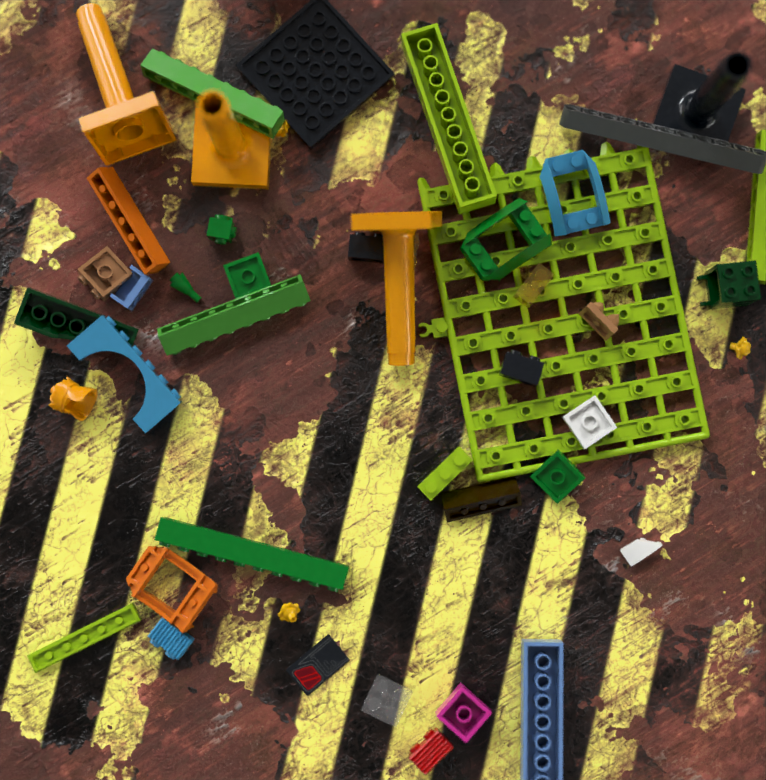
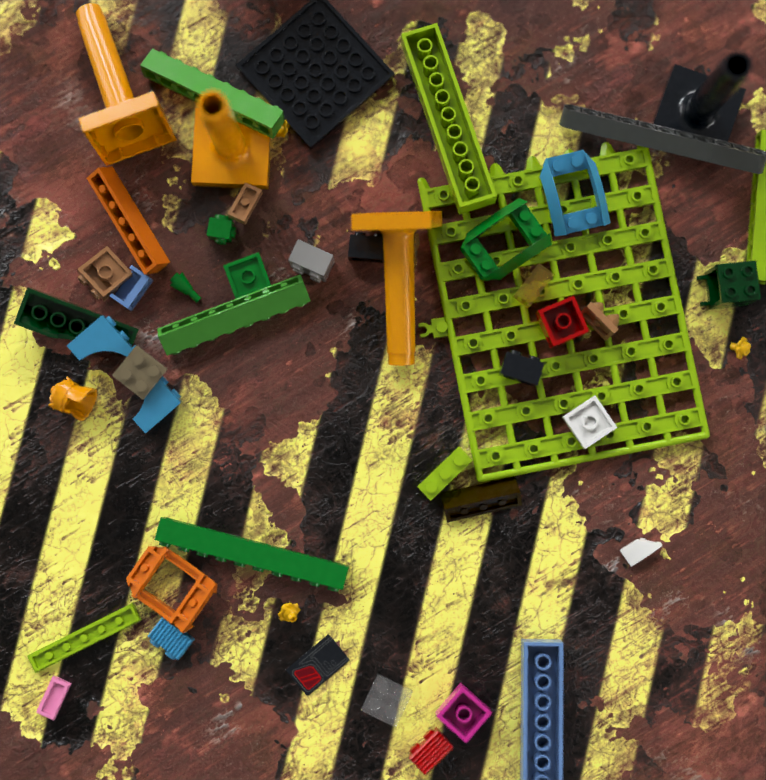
green plate [530,450,585,504] -> none
none -> bright pink tile [36,675,72,721]
none -> dark tan plate [112,345,168,400]
none -> medium nougat tile [228,183,263,224]
none -> light grey brick [288,239,335,283]
none -> red brick [535,296,589,349]

